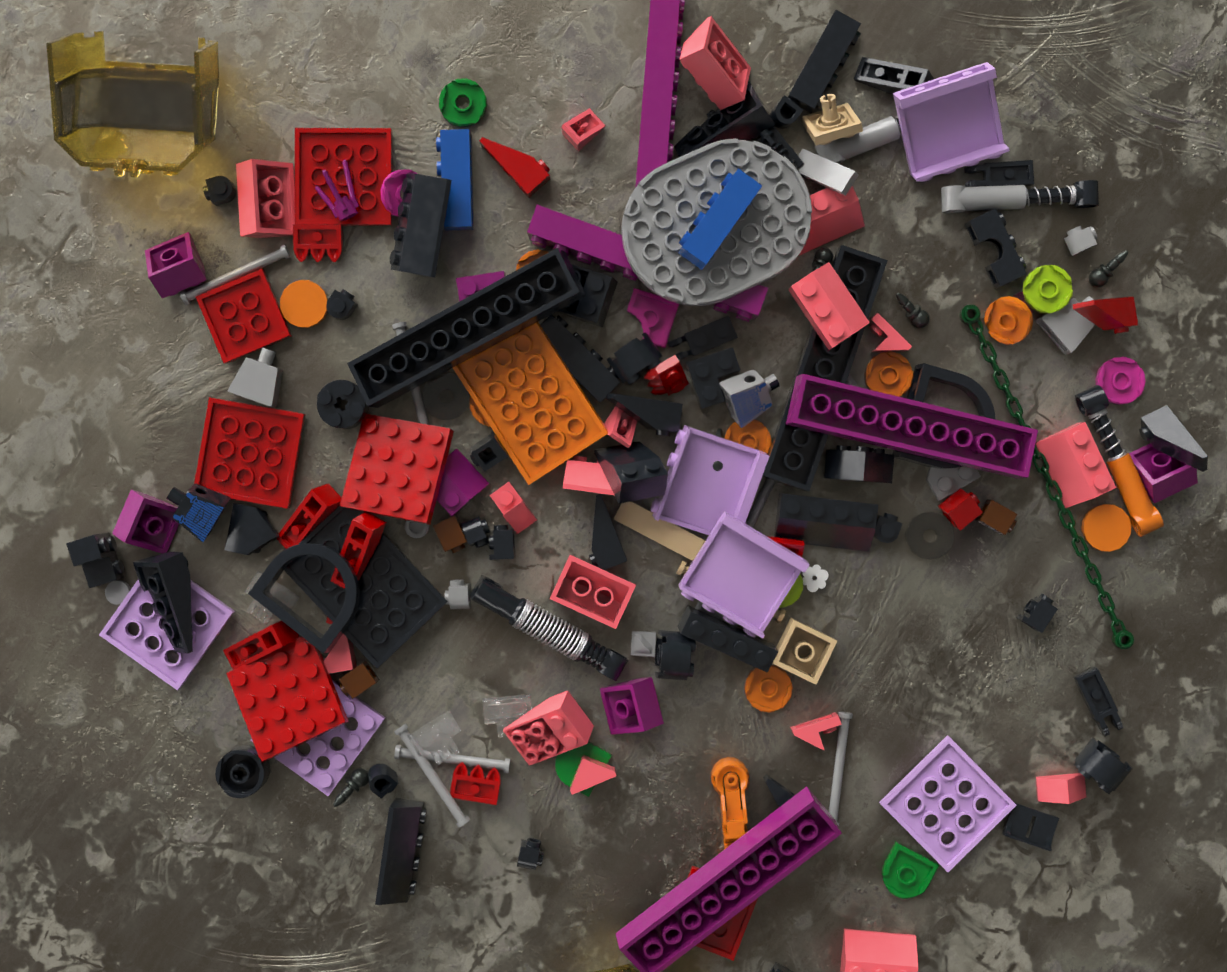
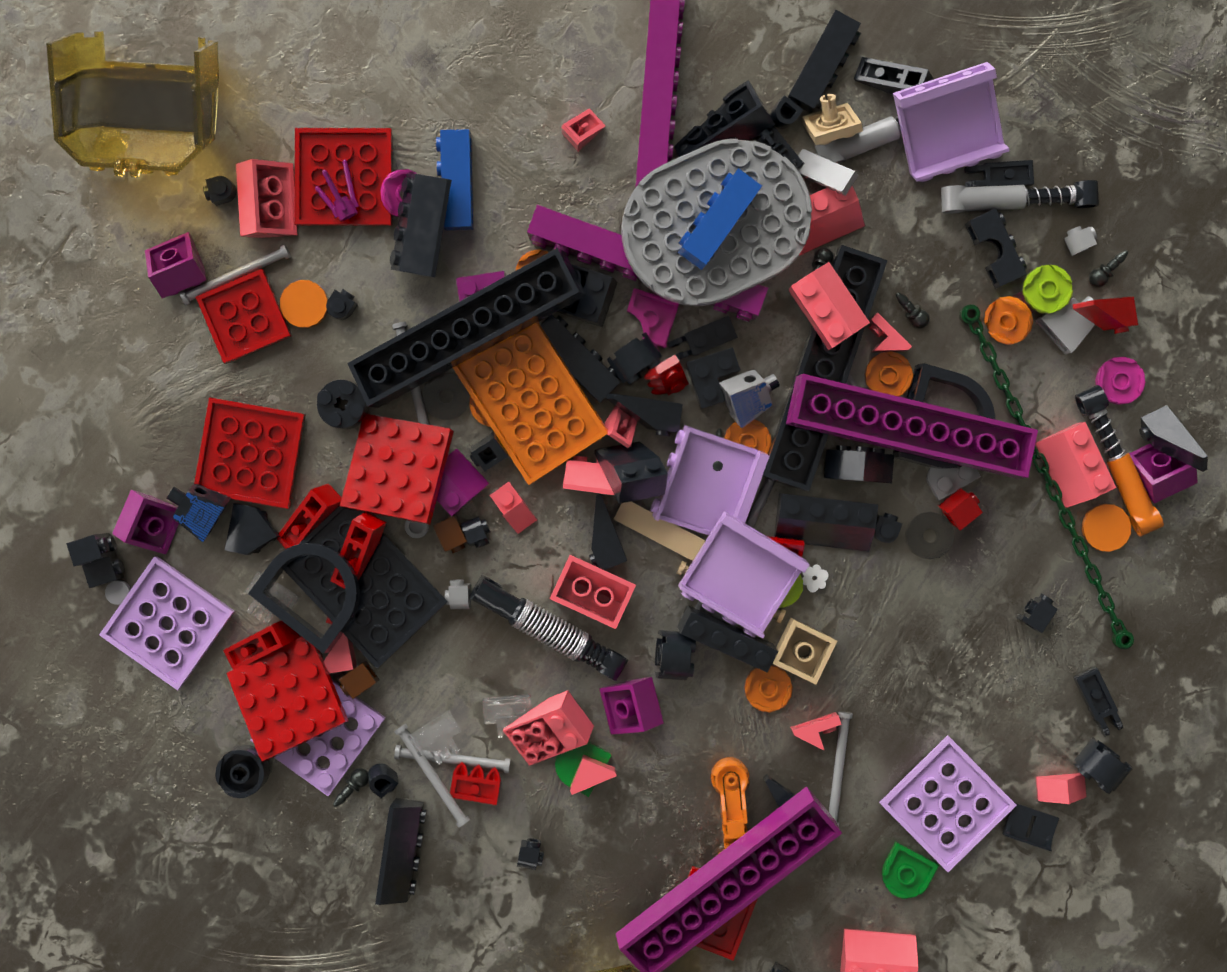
black wedge [133,552,193,653] -> none
light grey torso [228,347,283,408] -> none
red plate [293,224,343,262] -> none
green tile [439,78,487,128] -> none
red slope [479,137,550,198] -> none
black brick [489,525,515,560] -> none
light grey tile [631,631,656,657] -> none
coral slope [680,16,751,110] -> none
reddish brown brick [975,499,1017,535] -> none

